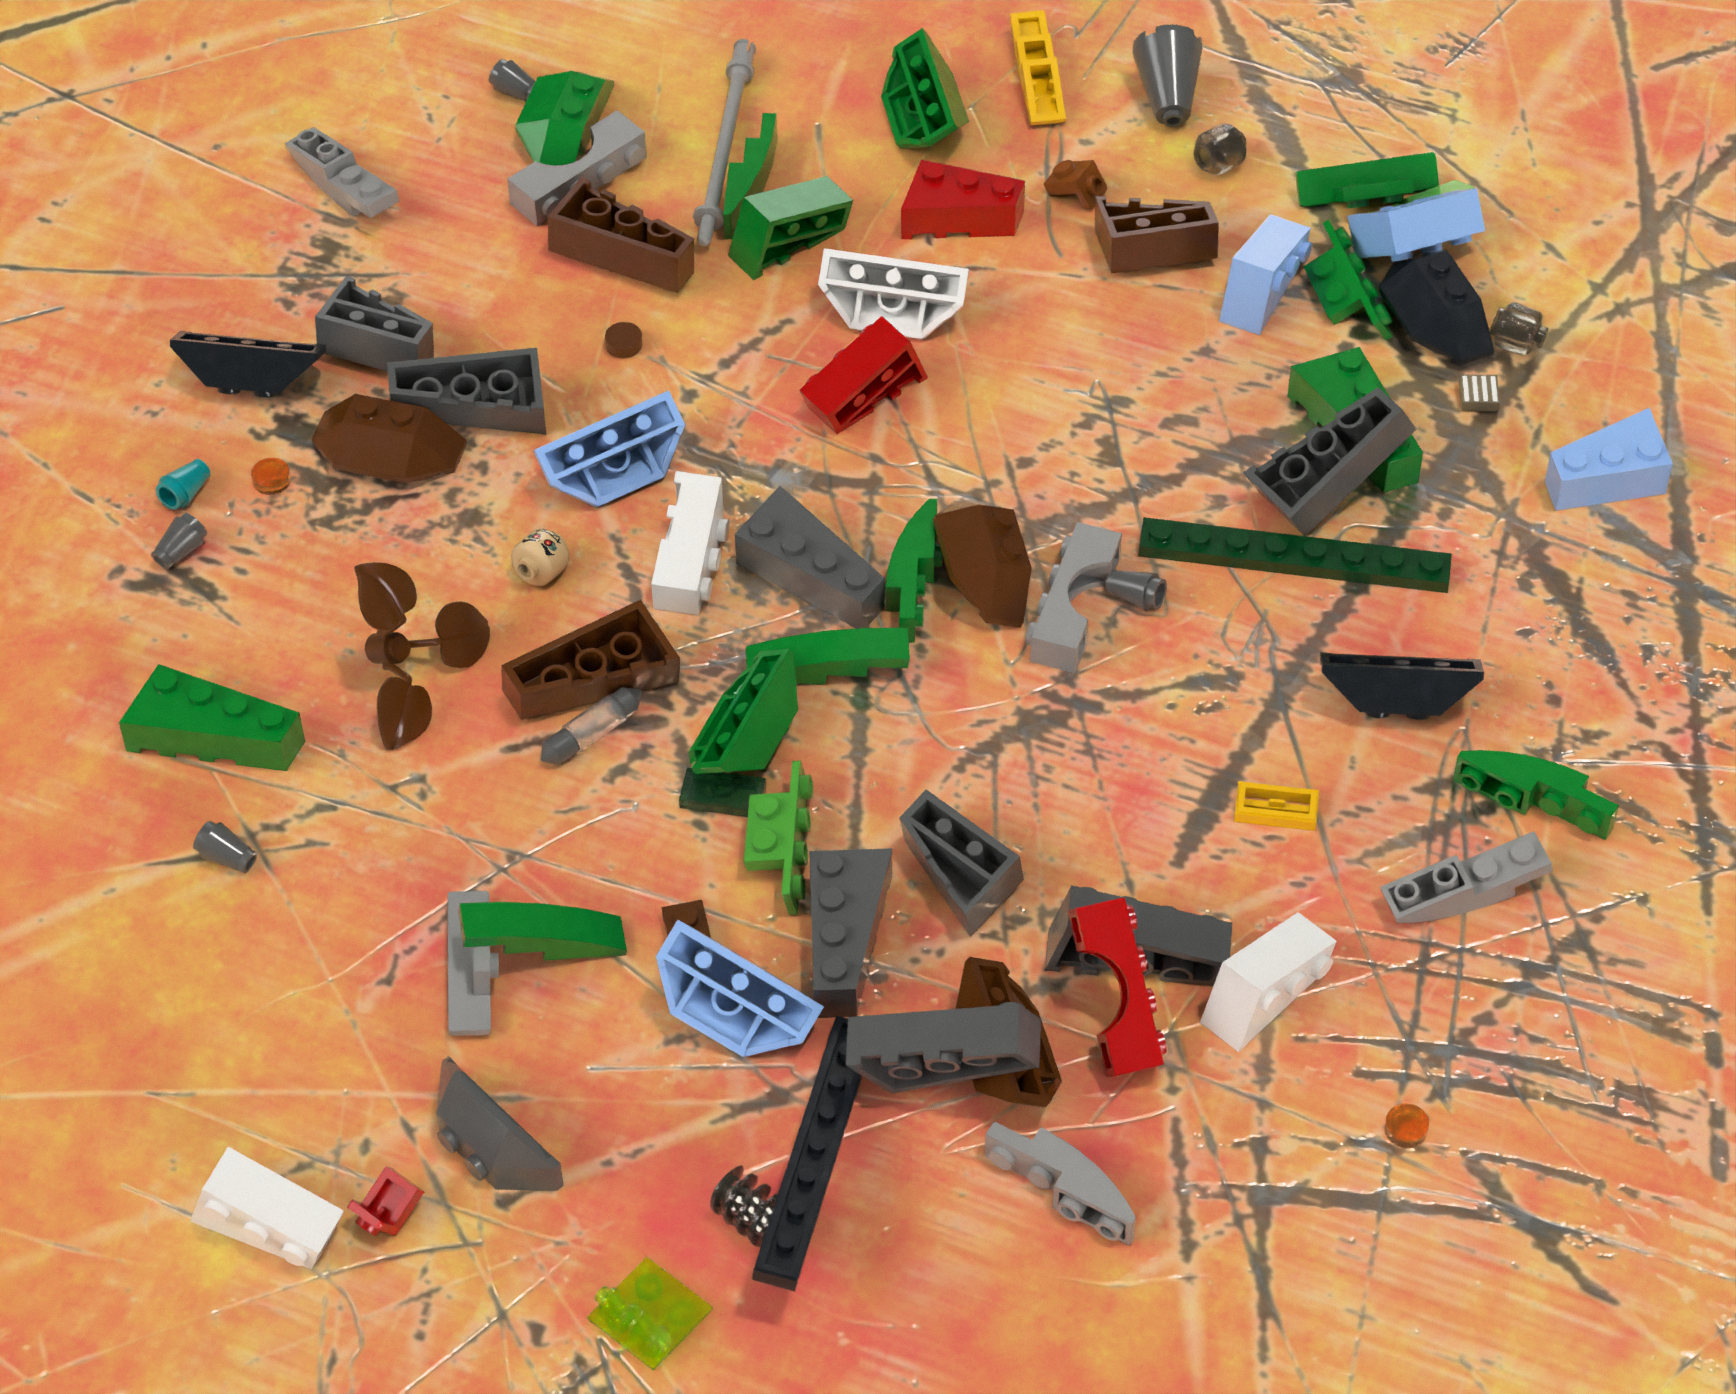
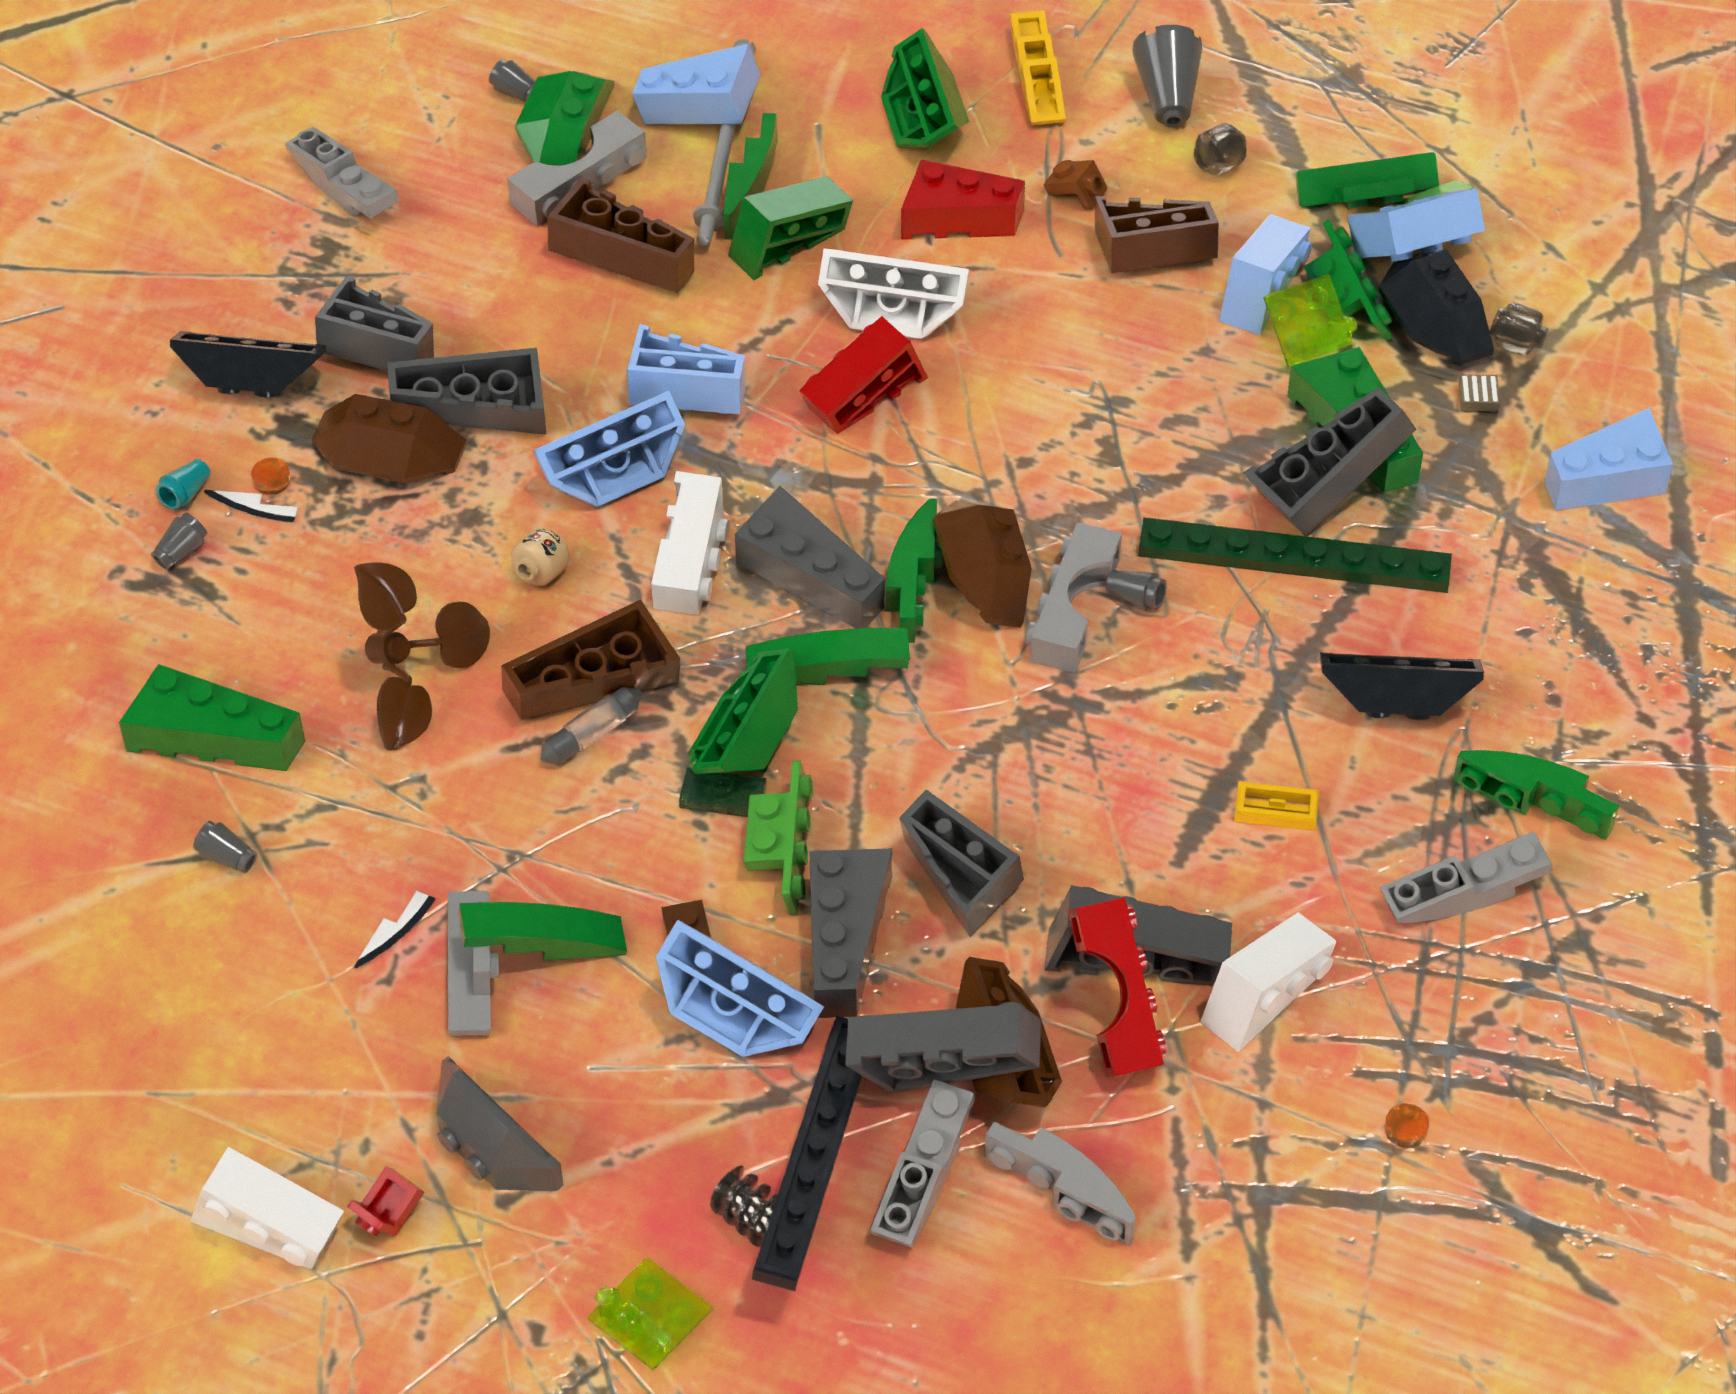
reddish brown tile [605,322,643,358] -> none
none -> sticker [204,490,298,523]
none -> sticker [354,891,435,968]
none -> light blue wedge [627,324,745,414]
none -> light blue wedge [632,44,760,124]
none -> light grey slope [870,1079,975,1248]
none -> clear neon green hinge [1263,274,1357,367]

